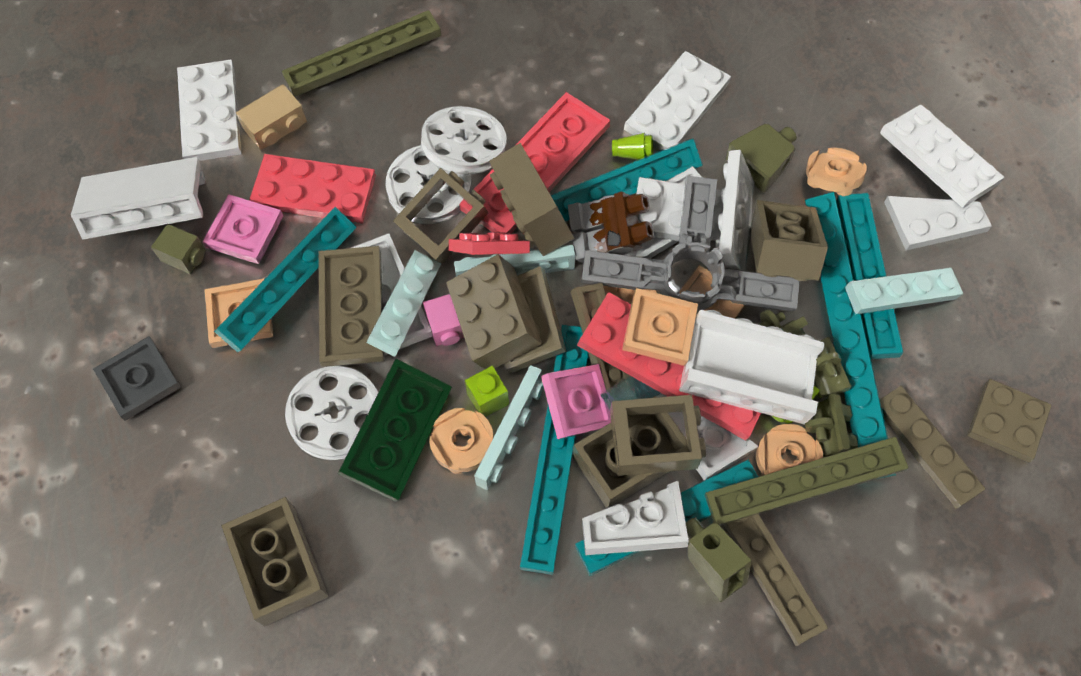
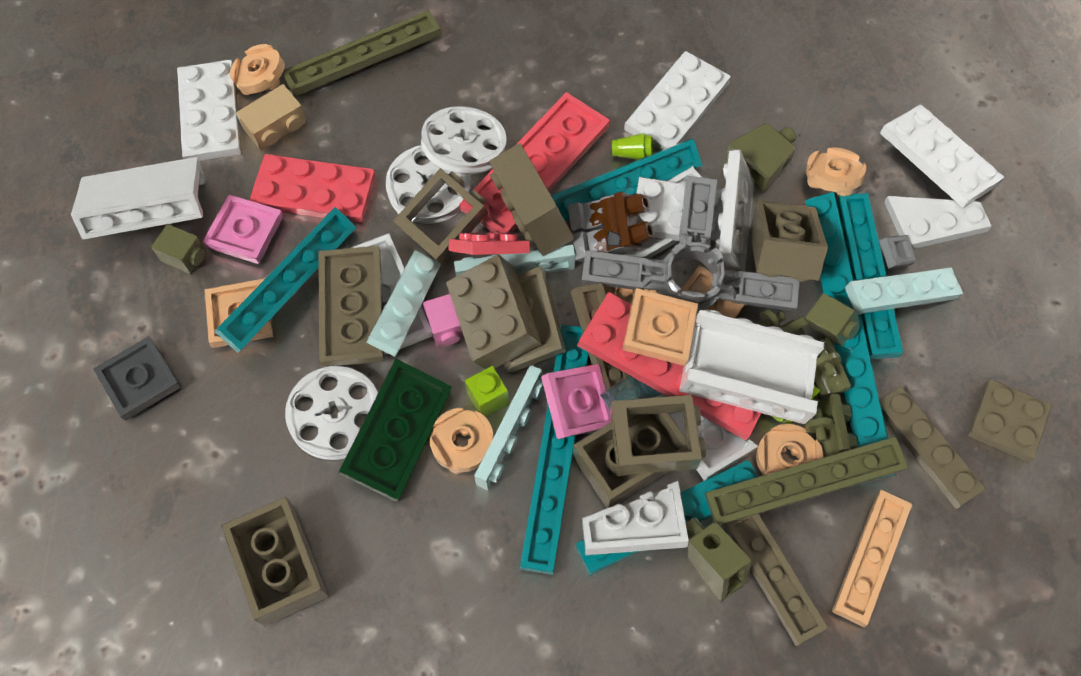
none -> light nougat plate [230,44,285,95]
none -> olive brick [805,293,860,347]
none -> light nougat plate [831,490,912,627]
none -> light grey tile [879,235,917,269]

